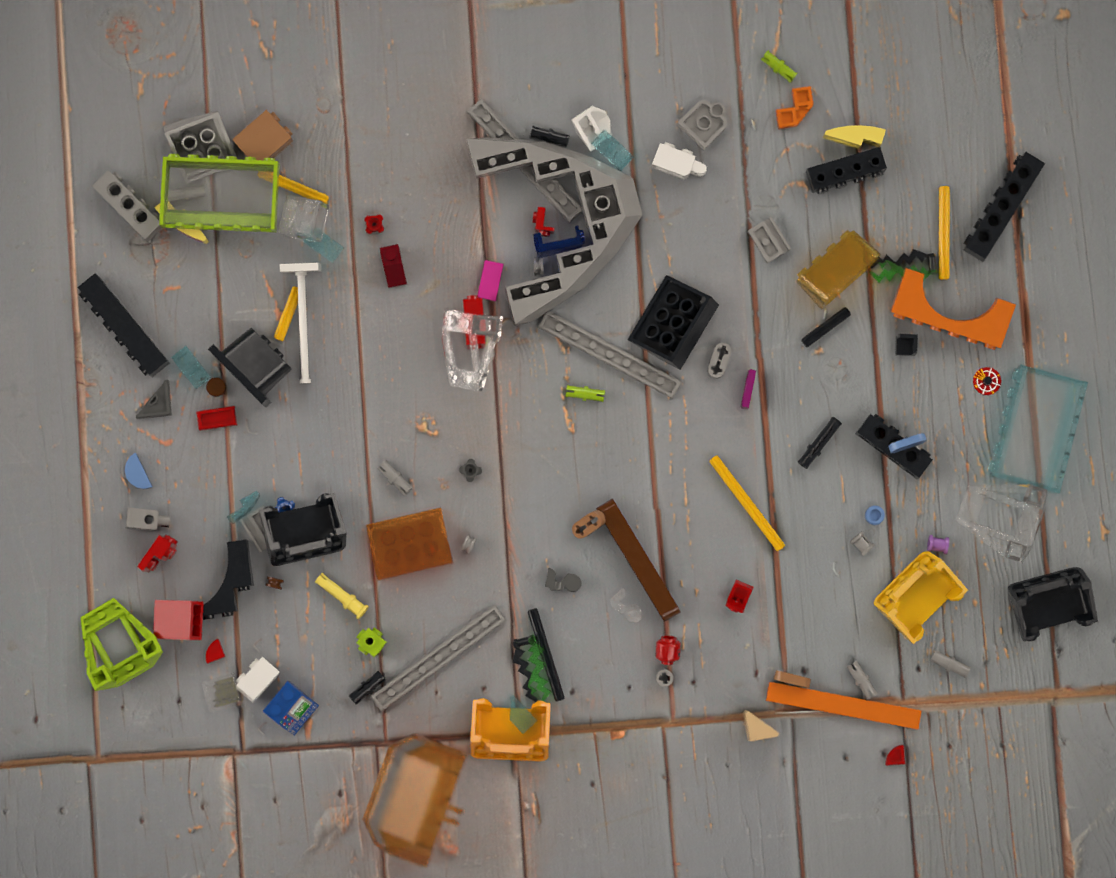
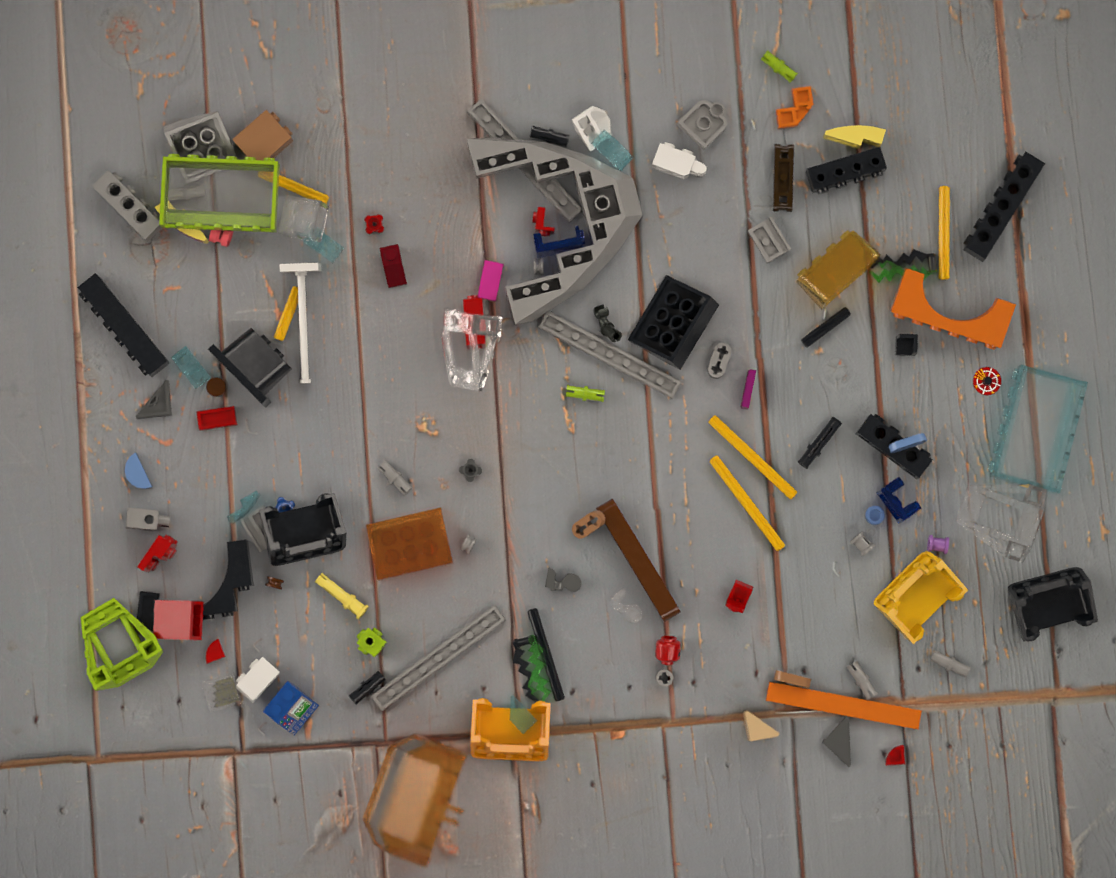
none -> black tile [135,591,160,631]
none -> coral wheel [209,230,233,247]
none -> pearl dark grey piece [593,304,622,343]
none -> yellow axle [709,415,797,499]
none -> dark brown plate [773,144,794,212]
none -> dark grey tile [822,716,851,767]
none -> clear blue panel [876,477,922,524]

